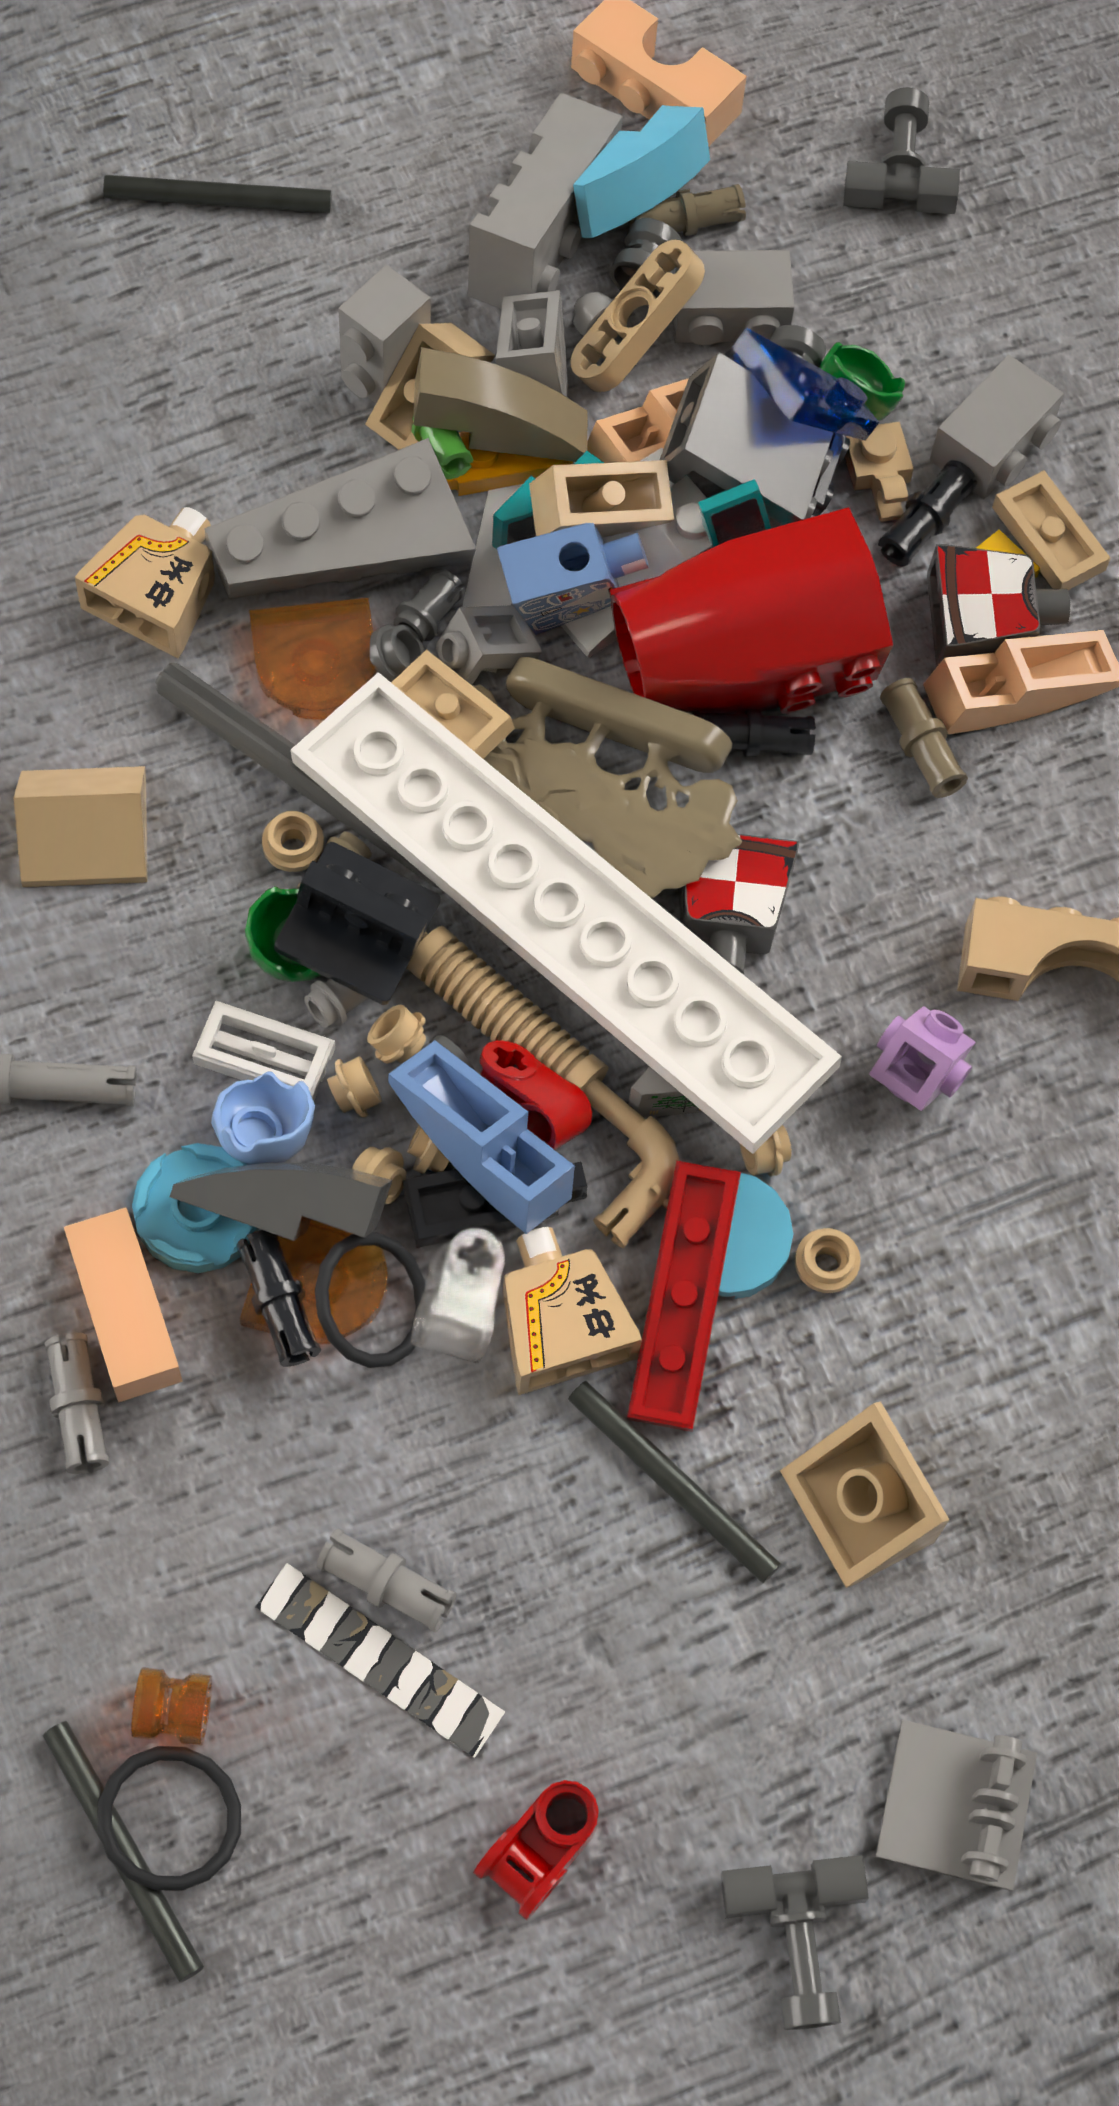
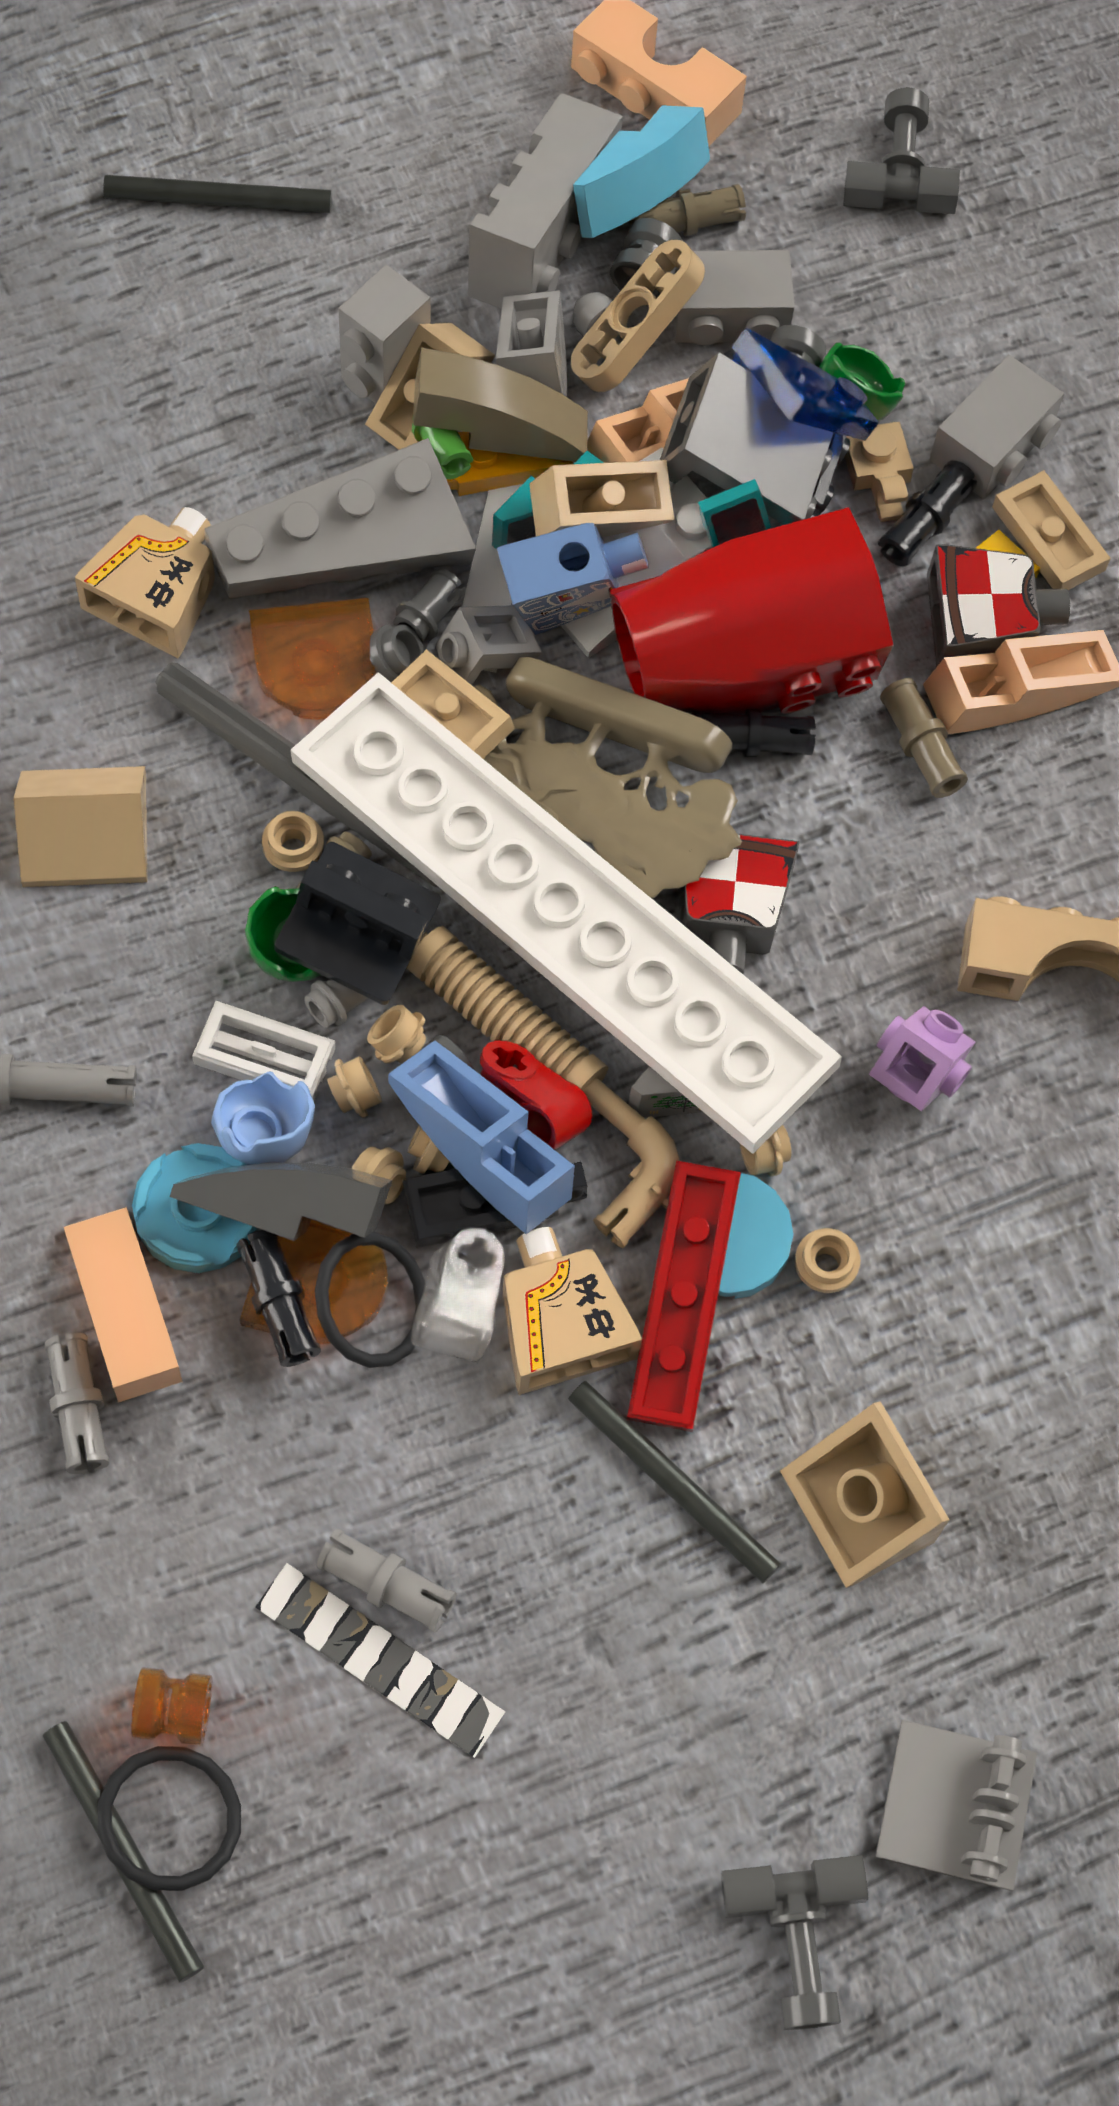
red piece [473,1780,599,1920] -> none

